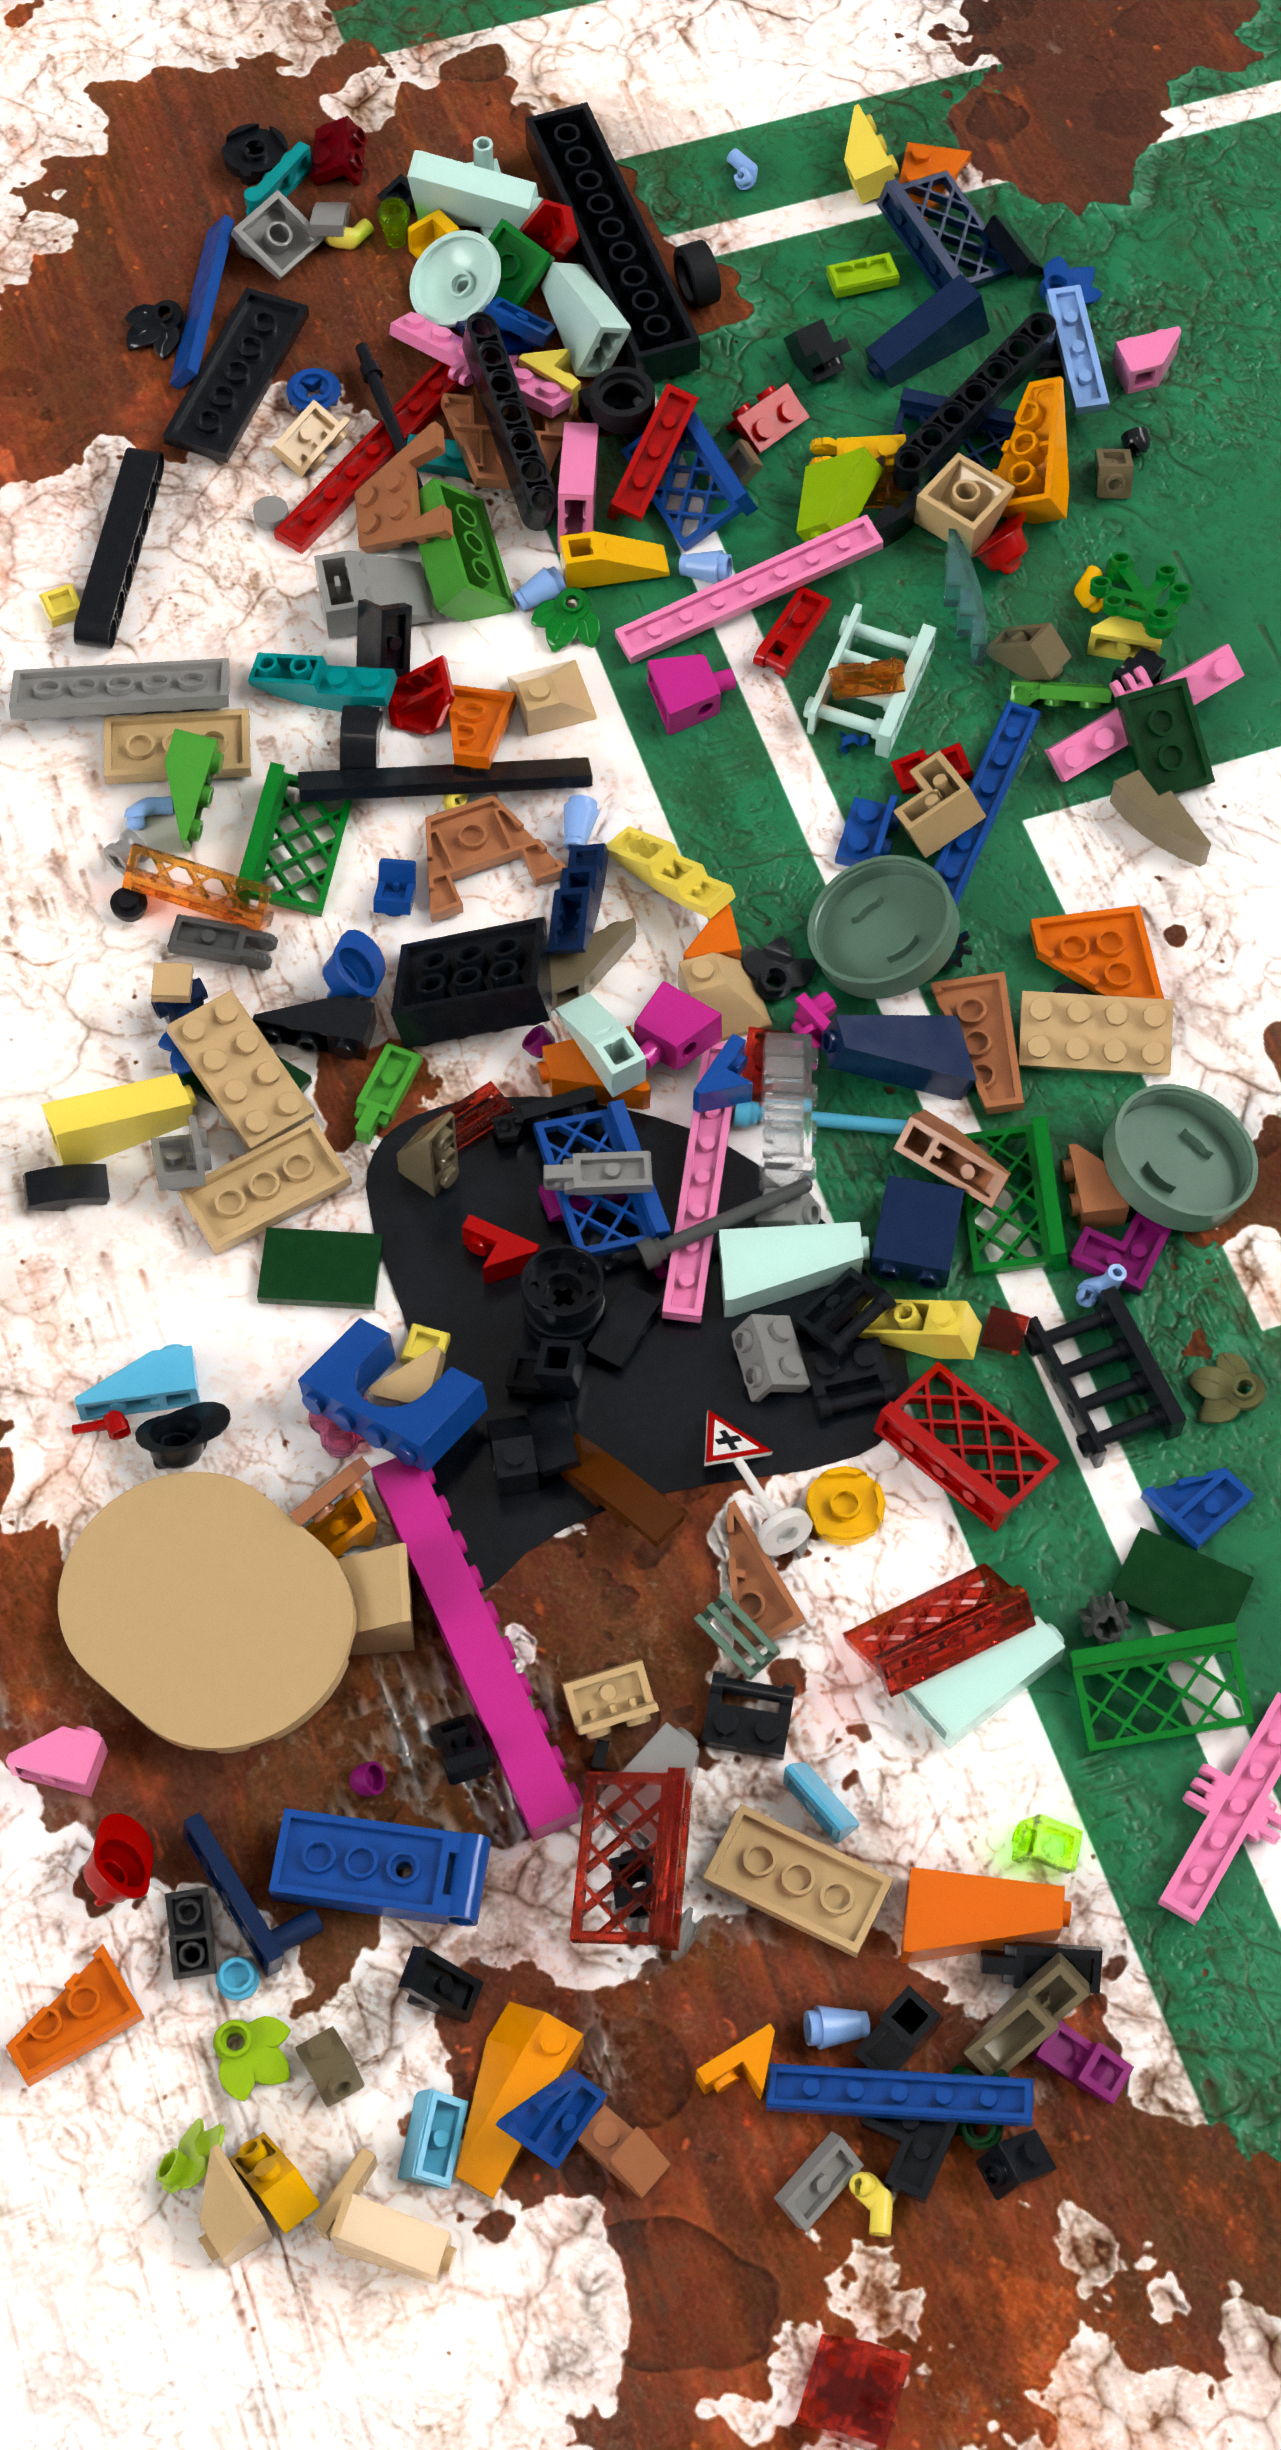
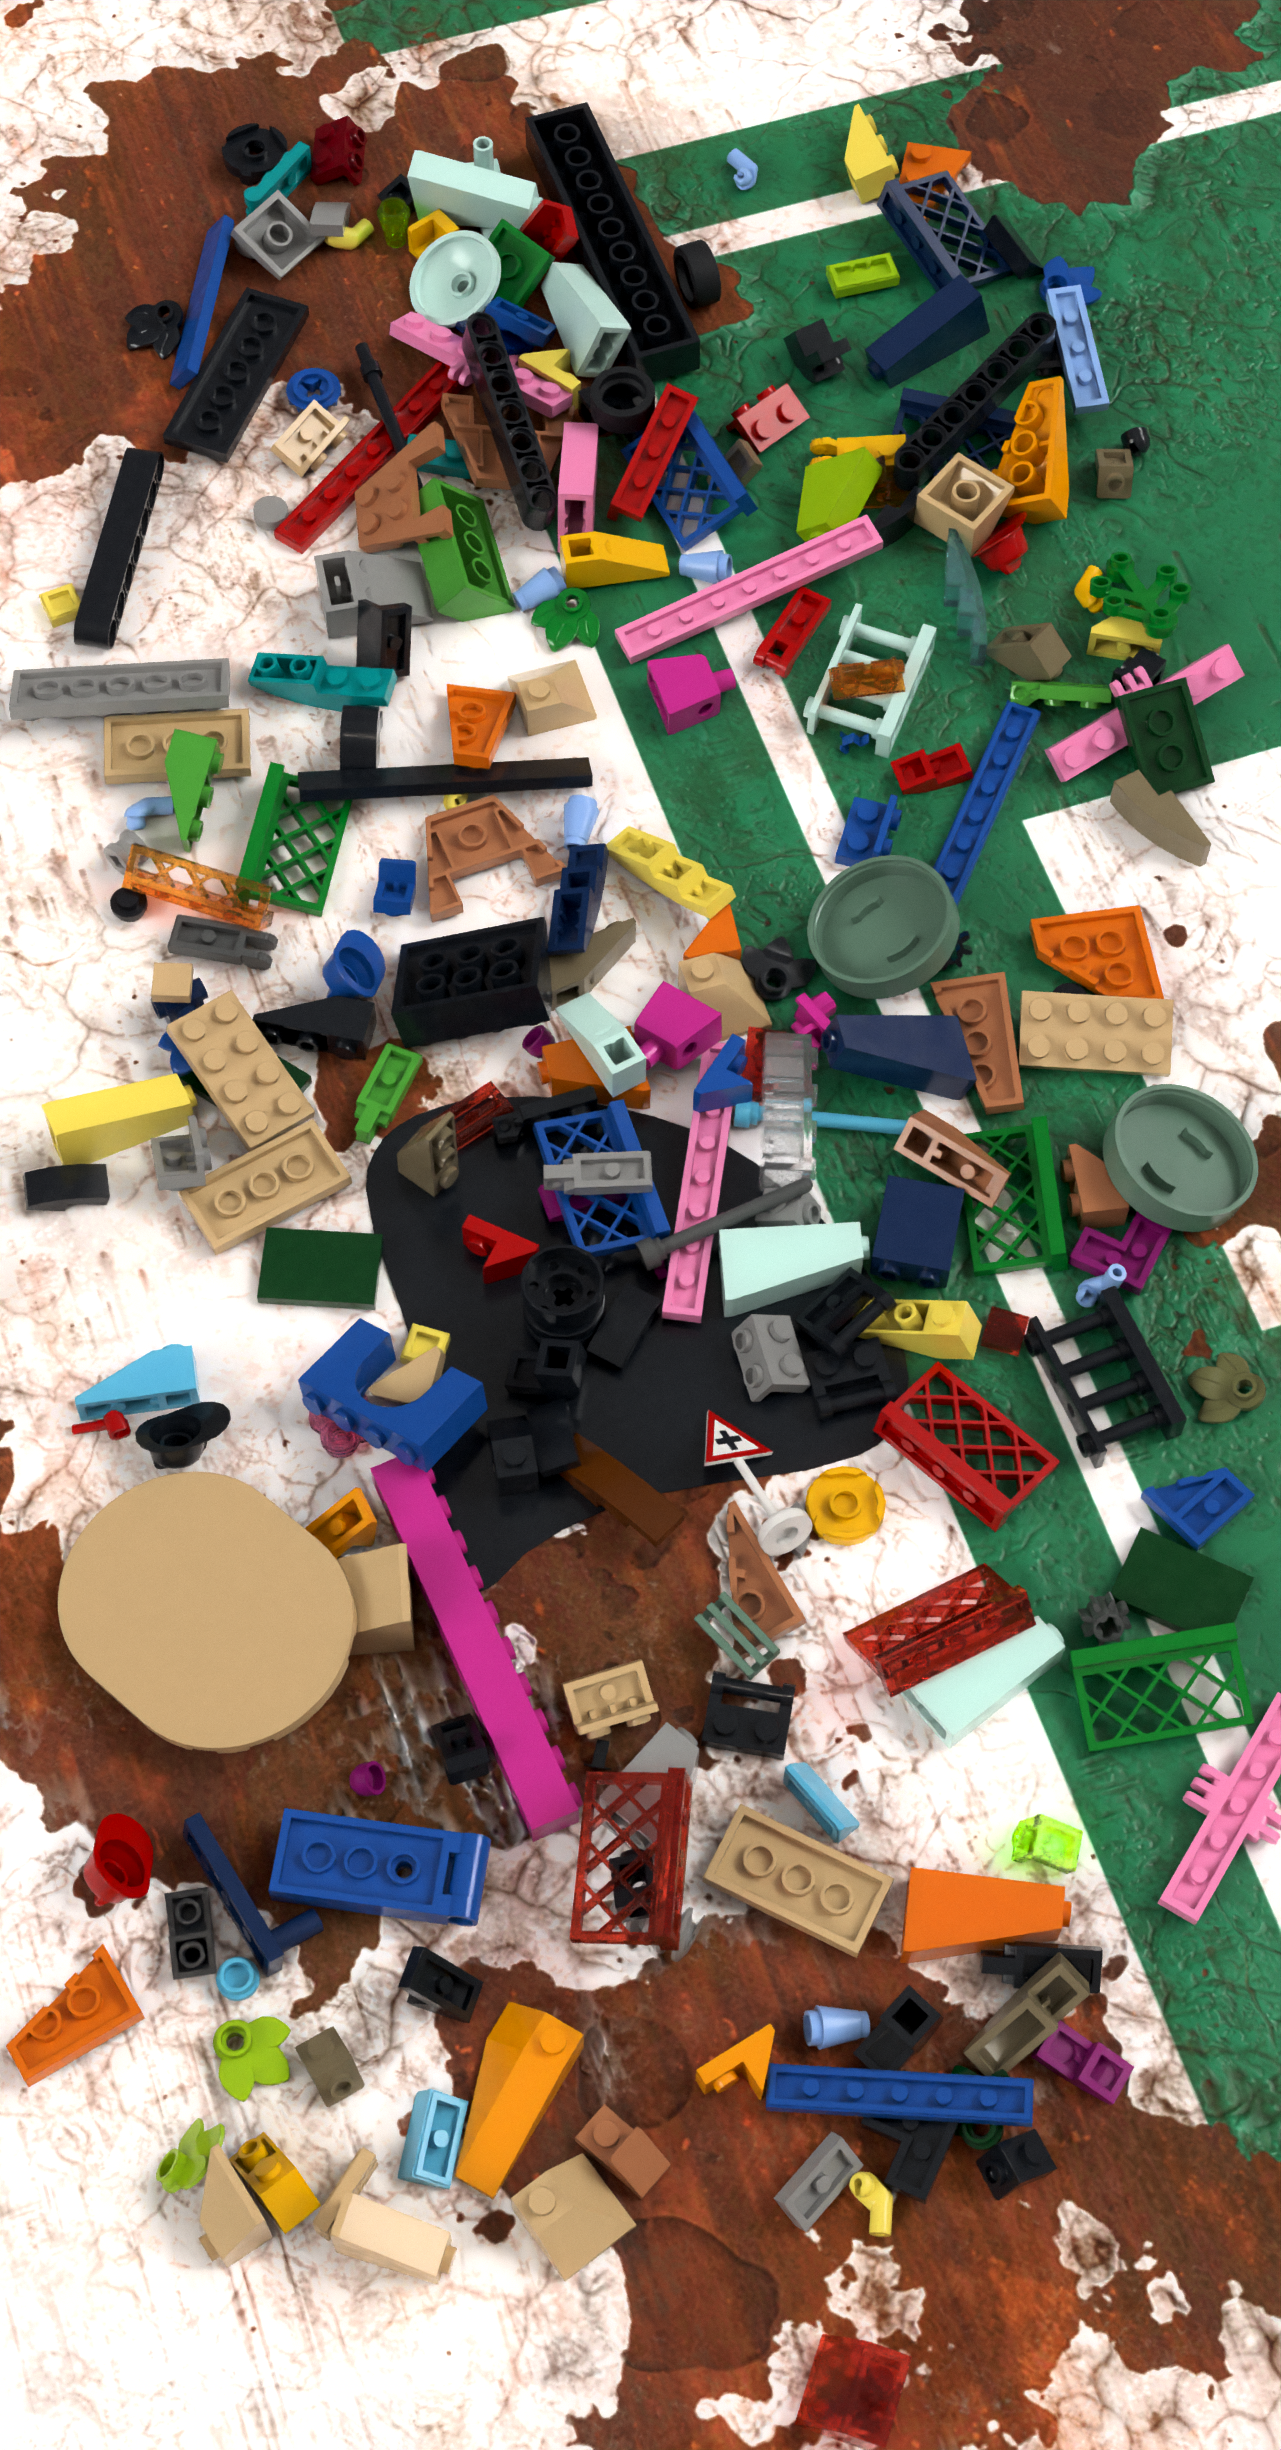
bright pink slope [5,1726,108,1797] -> none
nougat wing [290,1456,372,1526] -> none
red slope [388,655,455,736] -> none
blue wing [496,2068,607,2170] -> none
tan brick [894,750,986,858] -> none
bright pink slope [1112,326,1181,394] -> none
none -> tan slope [511,2153,636,2282]

